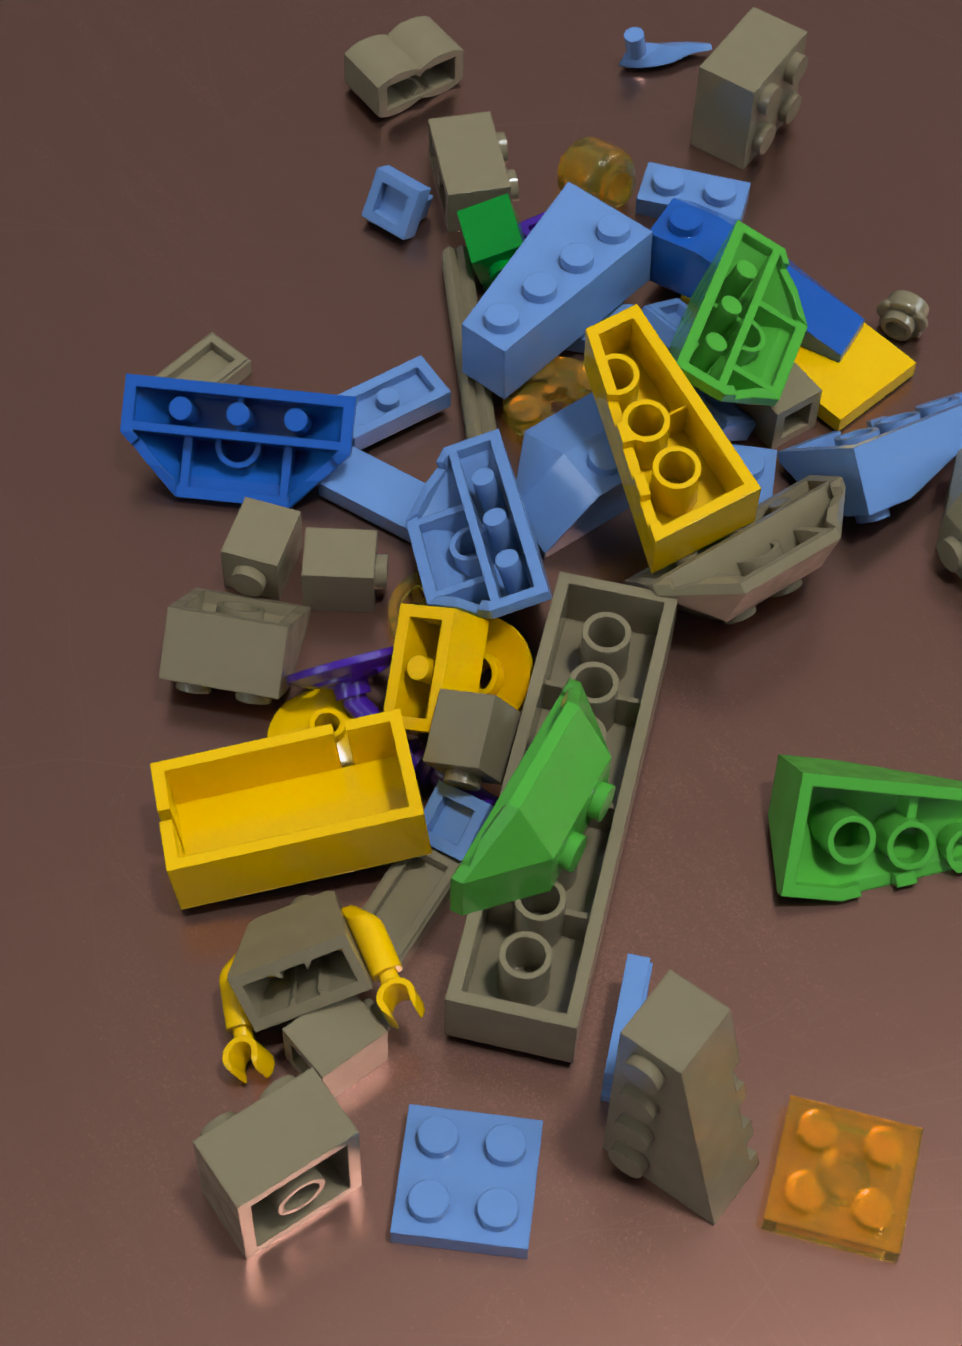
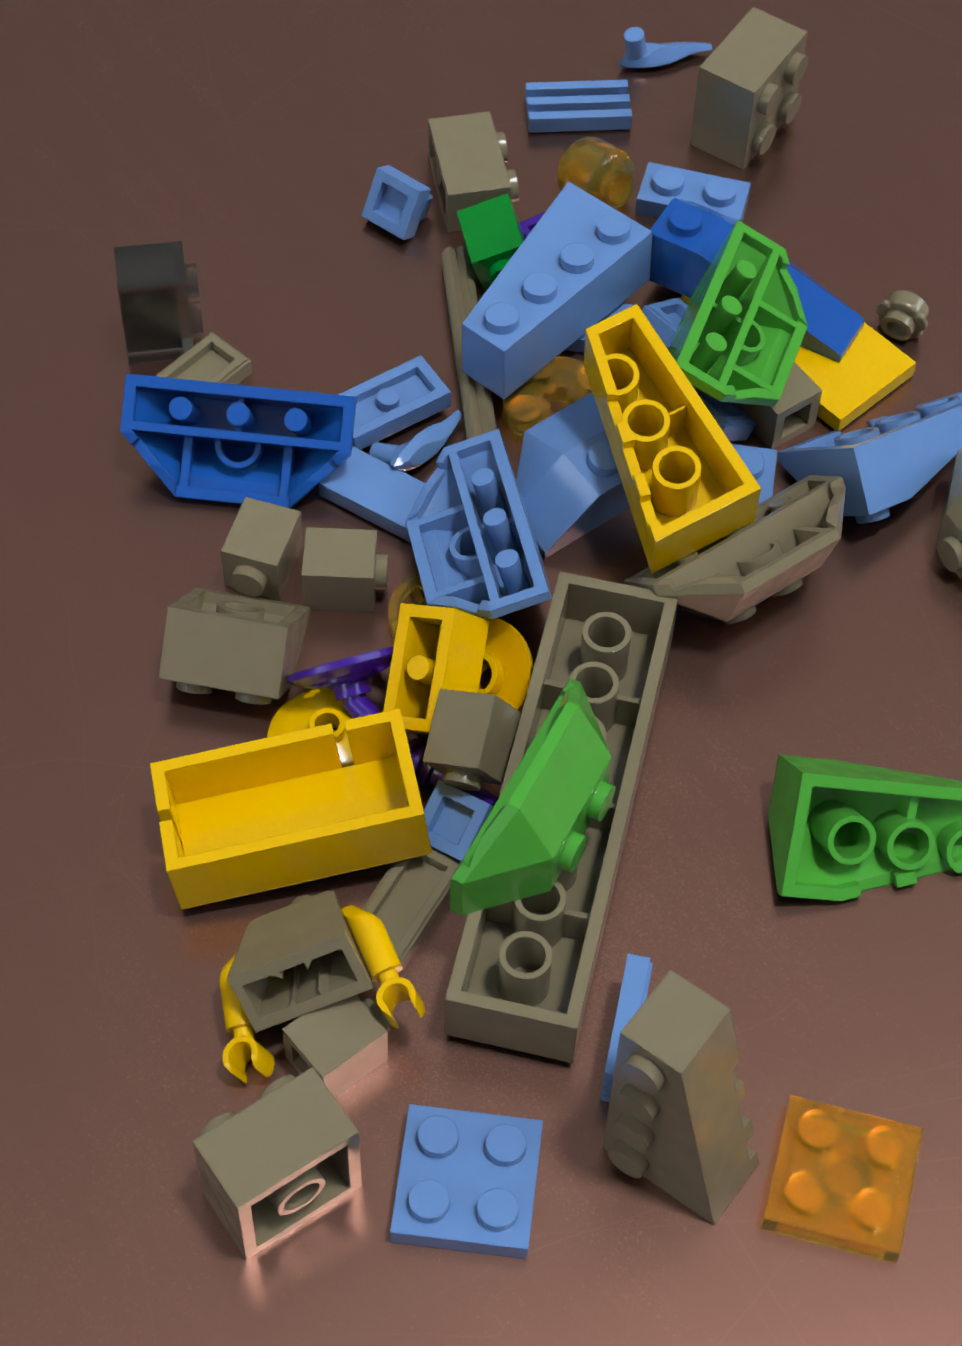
dark tan brick [344,16,464,117] -> none
none -> clear smoke brick [114,241,204,364]
none -> medium blue bar [369,409,463,471]
none -> medium blue tile [525,80,632,132]

